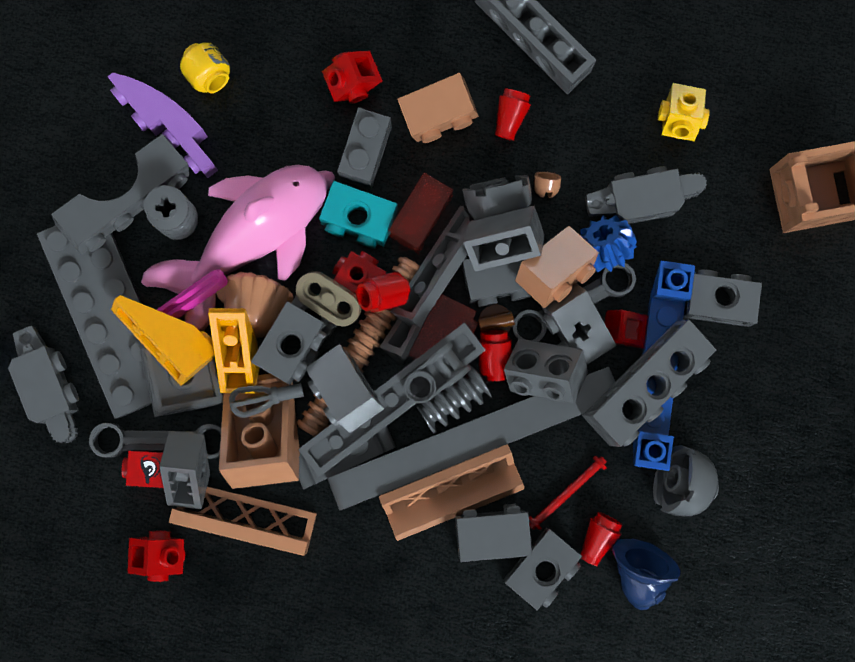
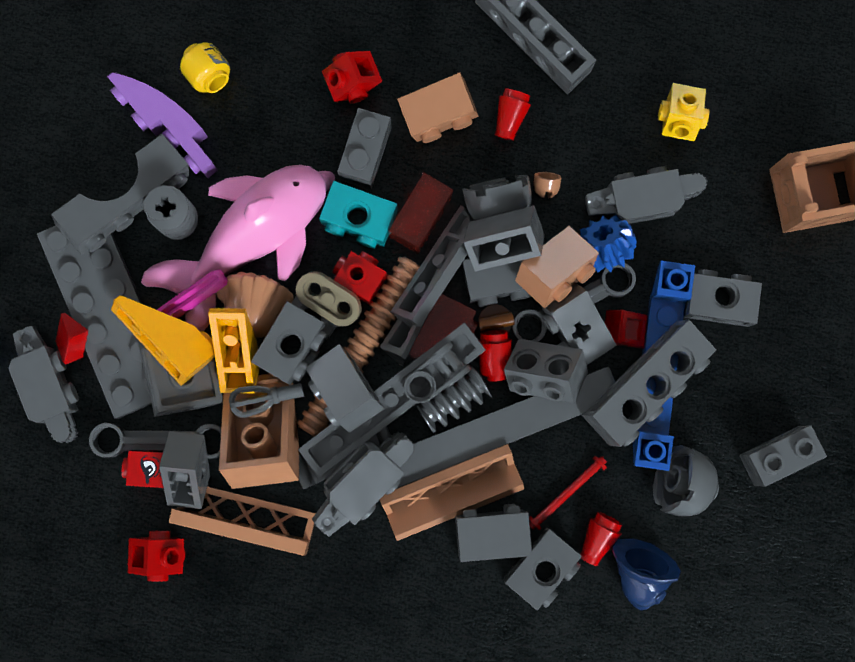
red brick [356,272,410,313] -> none
none -> red slope [56,313,89,364]
none -> dark grey hinge [312,432,415,537]
none -> dark grey brick [739,425,827,487]

